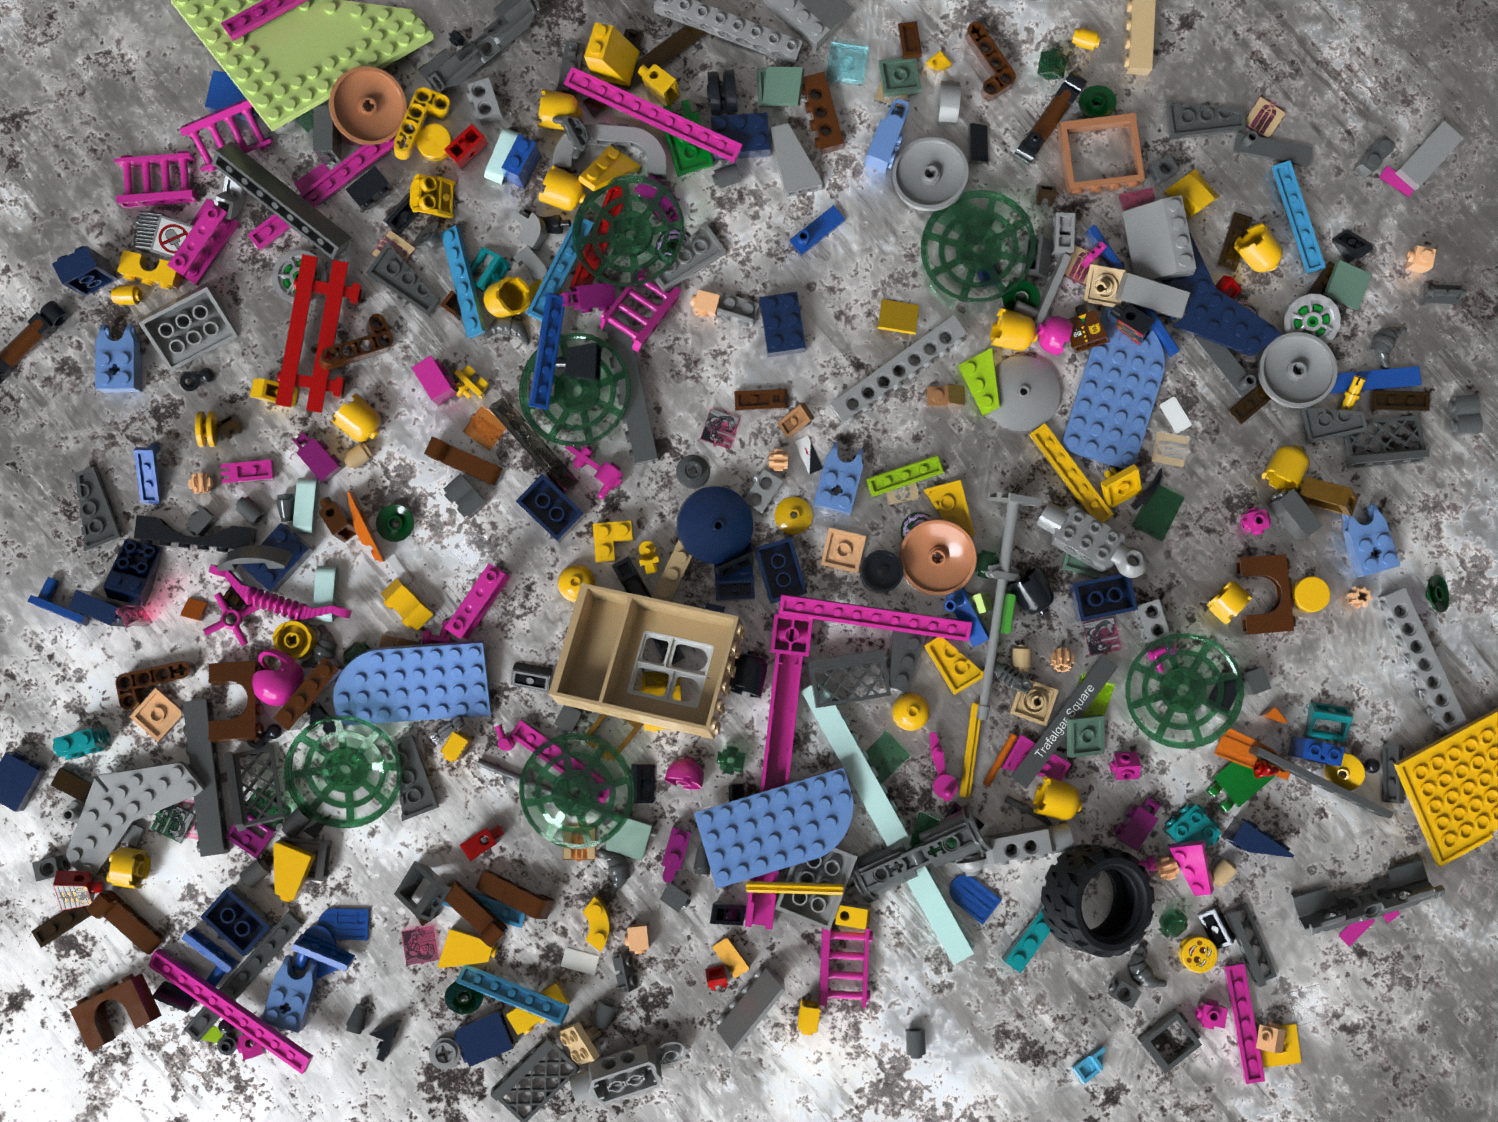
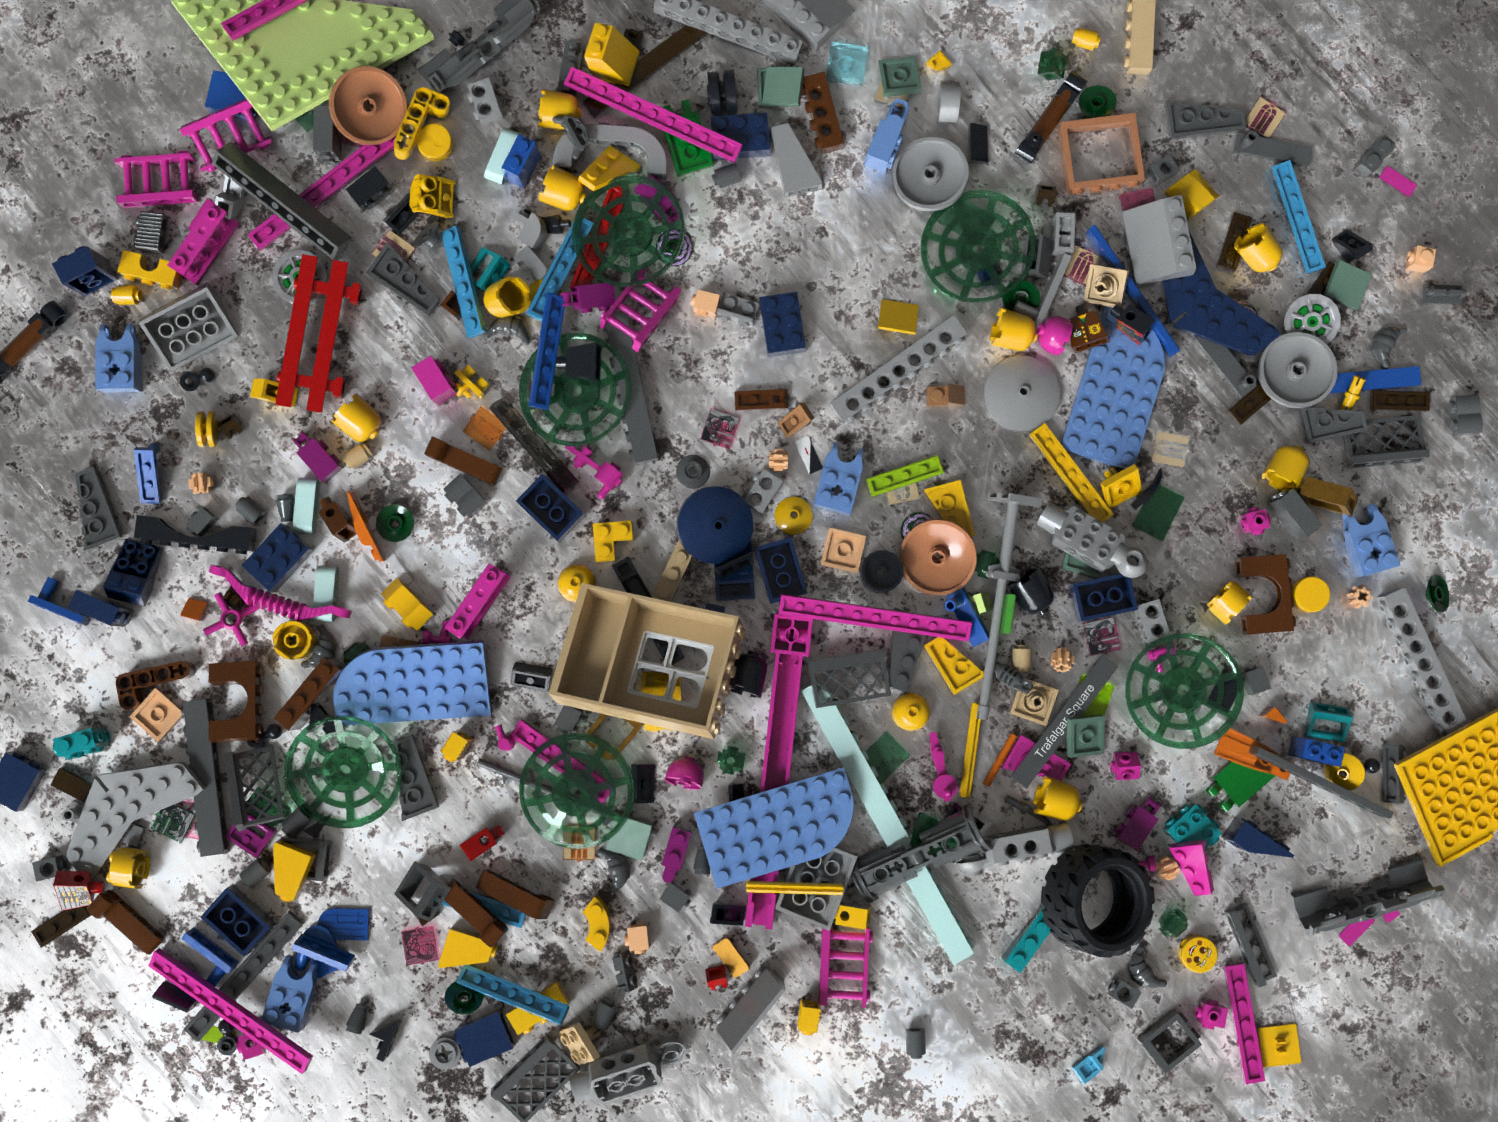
reddish brown arch [69,973,162,1052] -> none
clear pink plate [115,605,153,628] -> none
piece [149,215,193,258] -> none
dark grey slope [217,545,293,571] -> none
dark pink hinge [221,459,275,484] -> none
dark pink piece [252,649,304,706] -> none
dark pink sticker [294,163,329,193] -> none
reddish brown beam [319,314,393,370] -> none
dark grey axle [430,716,465,744] -> none
red brick [444,124,488,169] -> none
white sticker [561,948,599,975] -> none
yellow torso [638,64,681,106] -> none
yellow hips [639,540,659,574] -> none
light grey wing [653,222,726,293] -> none
blue piece [789,205,845,256] -> none
reddish brown tile [898,21,922,59] -> none
blue window [949,875,1002,925] -> none
lime wing [958,348,1001,416] -> none
reddish brown beam [965,22,1016,101] -> none
dark pink tile [1080,241,1107,269] -> none
light grey piece [1115,273,1190,319] -> none
white sticker [1160,397,1192,434] -> none
black slope [1197,905,1235,949] -> none
tan brick [1211,859,1237,888] -> none
red slope [1215,275,1242,300] -> none
red plate [1253,760,1279,778] -> none
light nougat brick [1256,1022,1286,1053] -> none
light grey piece [1395,121,1464,191] -> none

